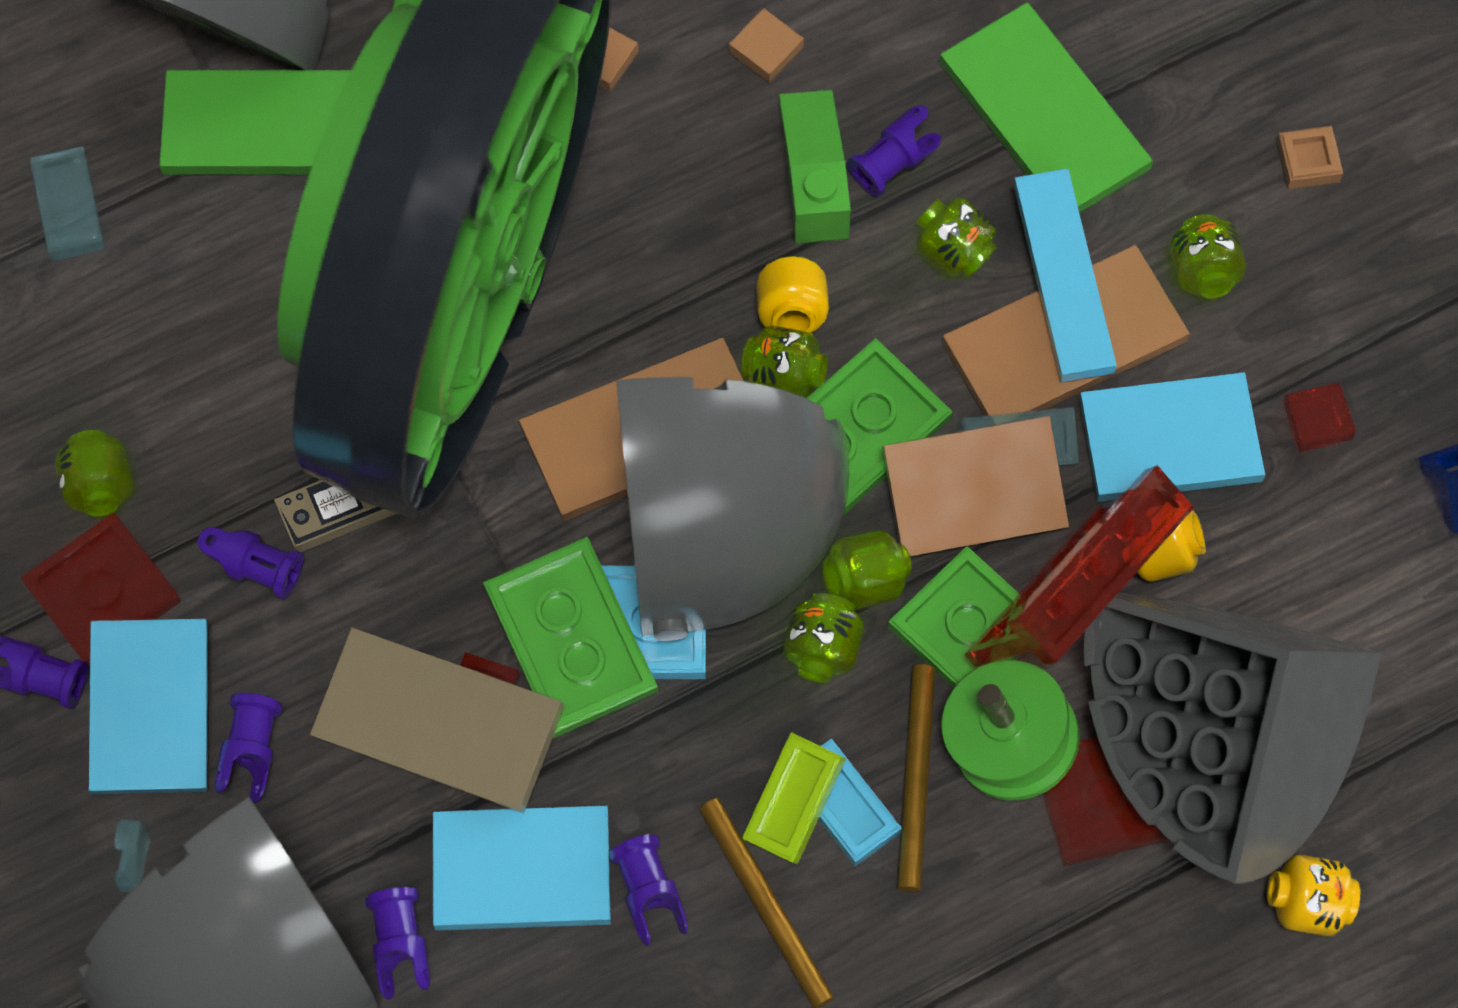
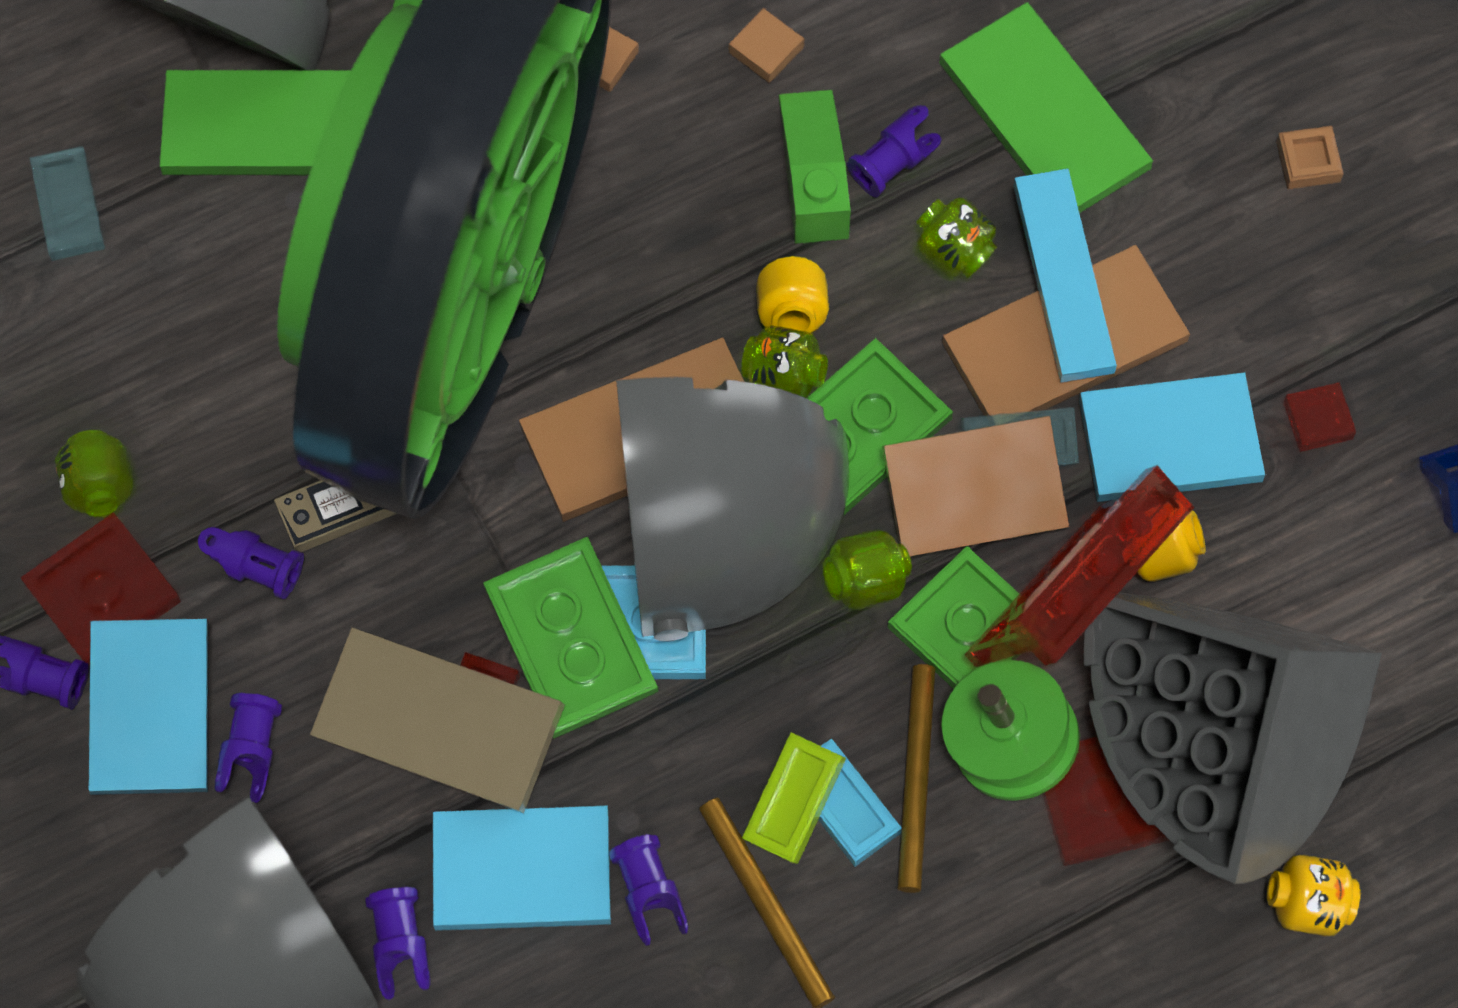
clear light blue tile [115,819,150,892] -> none
clear neon green head [784,593,865,683] -> none
clear neon green head [1169,214,1247,299] -> none

